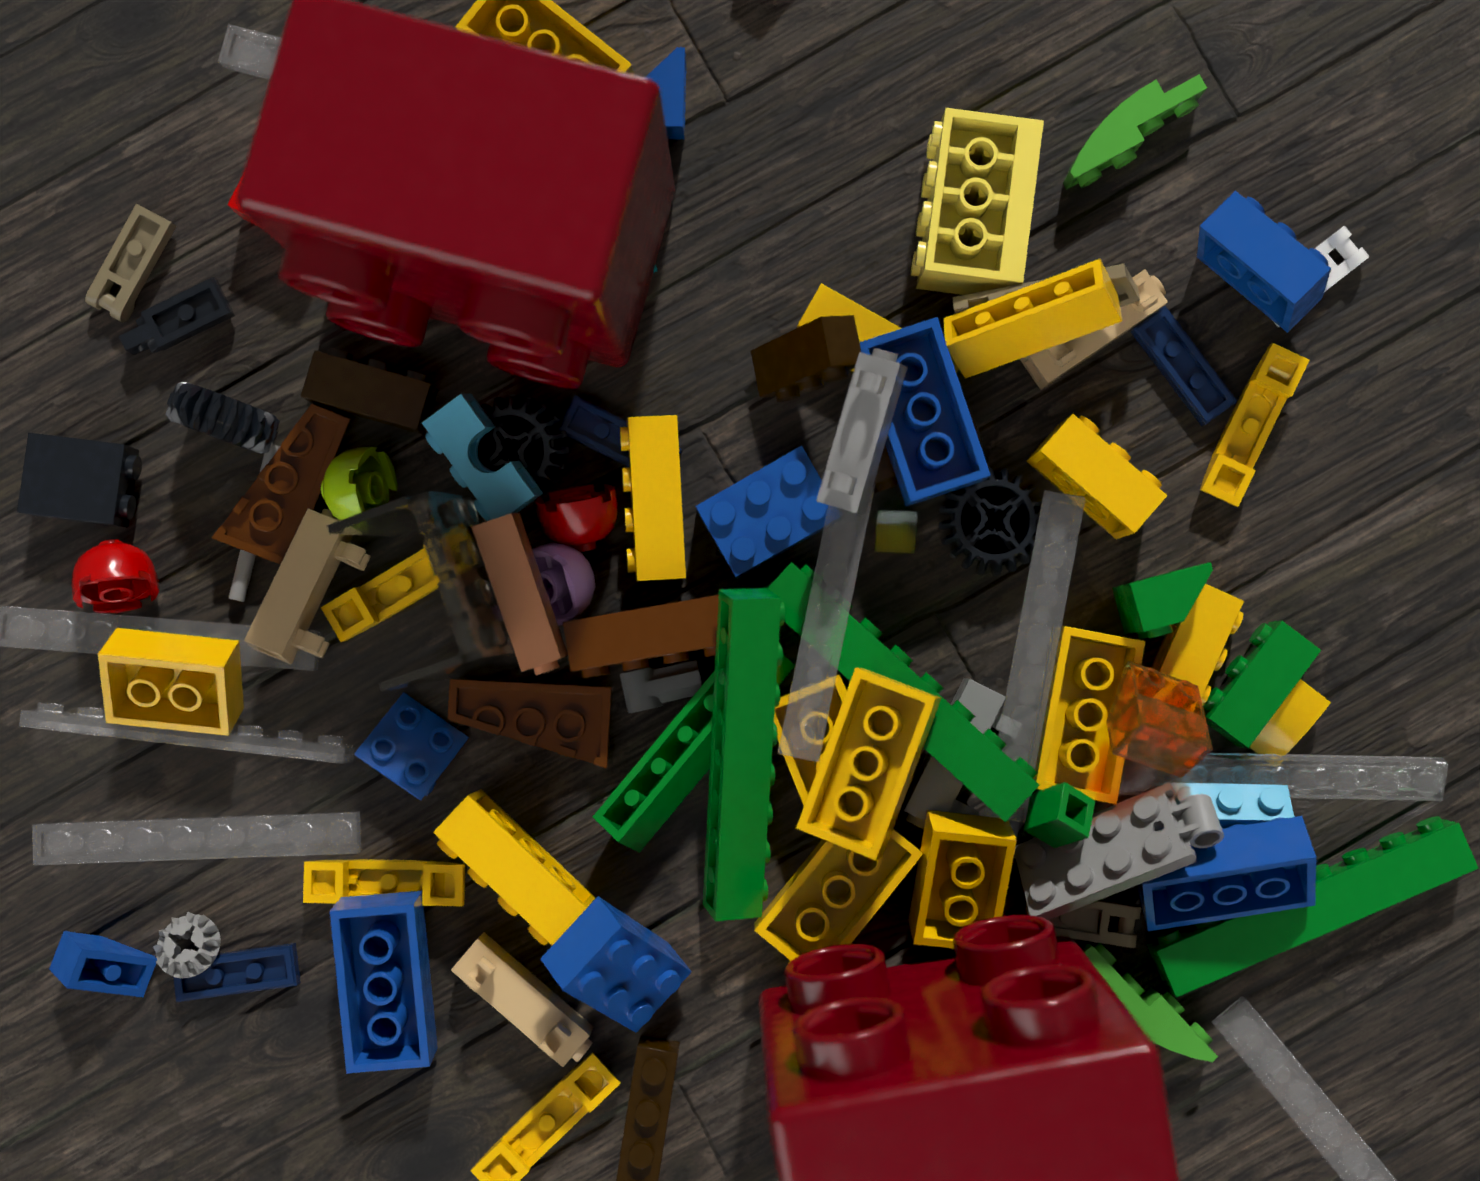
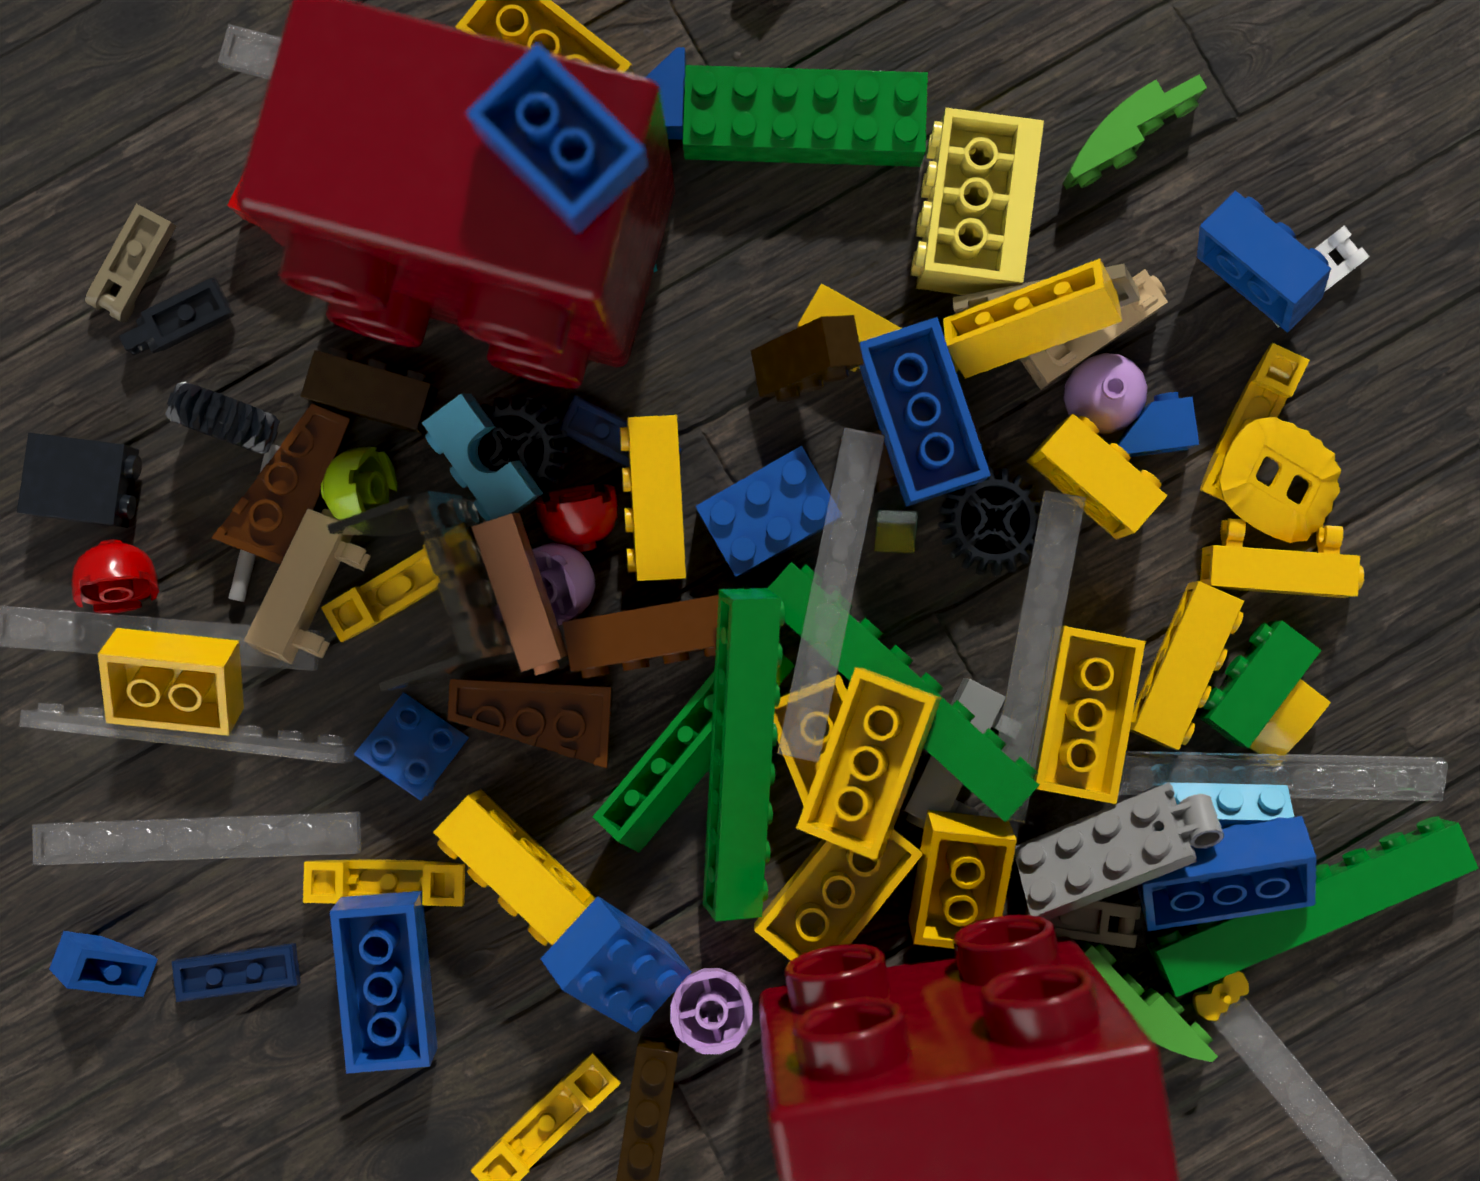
light grey gear [153,912,221,978] -> none
tan brick [451,932,593,1067] -> none
dark grey piece [619,660,702,714] -> none
light grey brick [817,348,907,514] -> none
green brick [1024,782,1095,849] -> none
clear orange slope [1106,661,1213,778] -> none
green slope [1112,562,1213,639] -> none
dark blue tile [1131,306,1237,426] -> none
none -> blue brick [466,43,648,235]
none -> lavender cylinder [671,968,752,1054]
none -> green brick [683,65,928,167]
none -> lavender cylinder [1064,353,1148,435]
none -> blue slope [1115,392,1199,457]
none -> yellow piece [1192,971,1249,1021]
none -> yellow brick [1200,518,1364,598]
none -> yellow piece [1219,417,1342,543]

